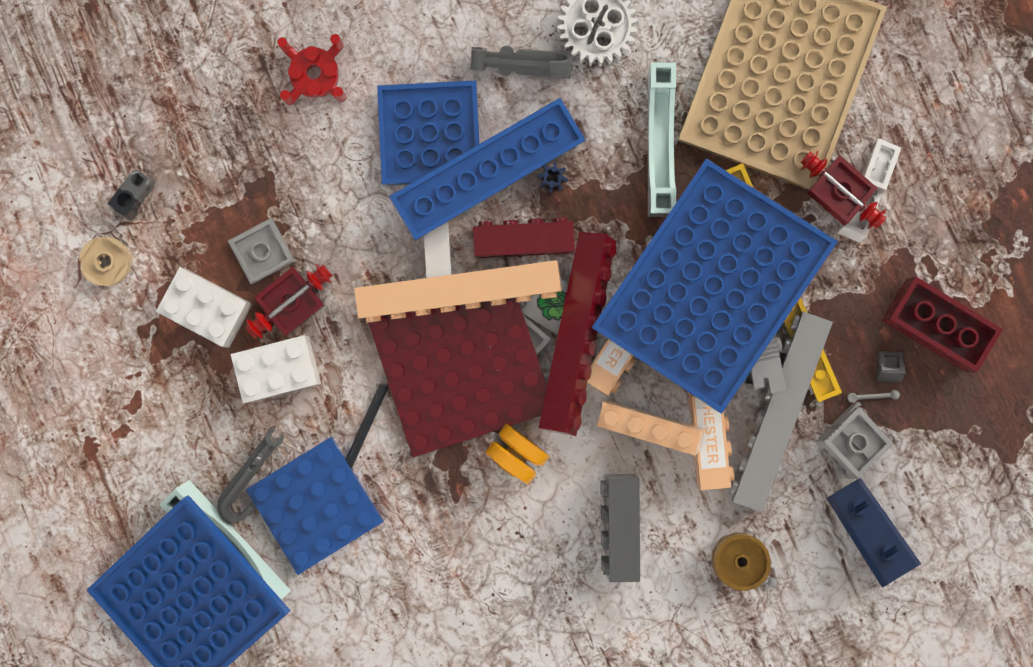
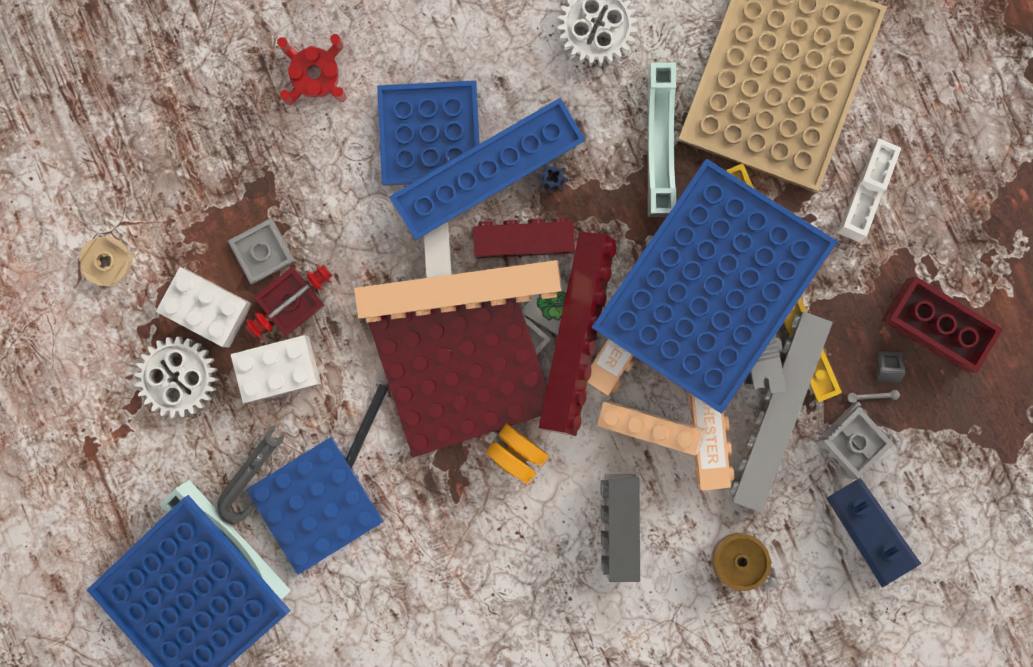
leg [107,170,155,221] -> none
dark grey piece [470,45,573,79] -> none
dark red plate [800,150,887,229] -> none
none -> white gear [134,337,218,418]

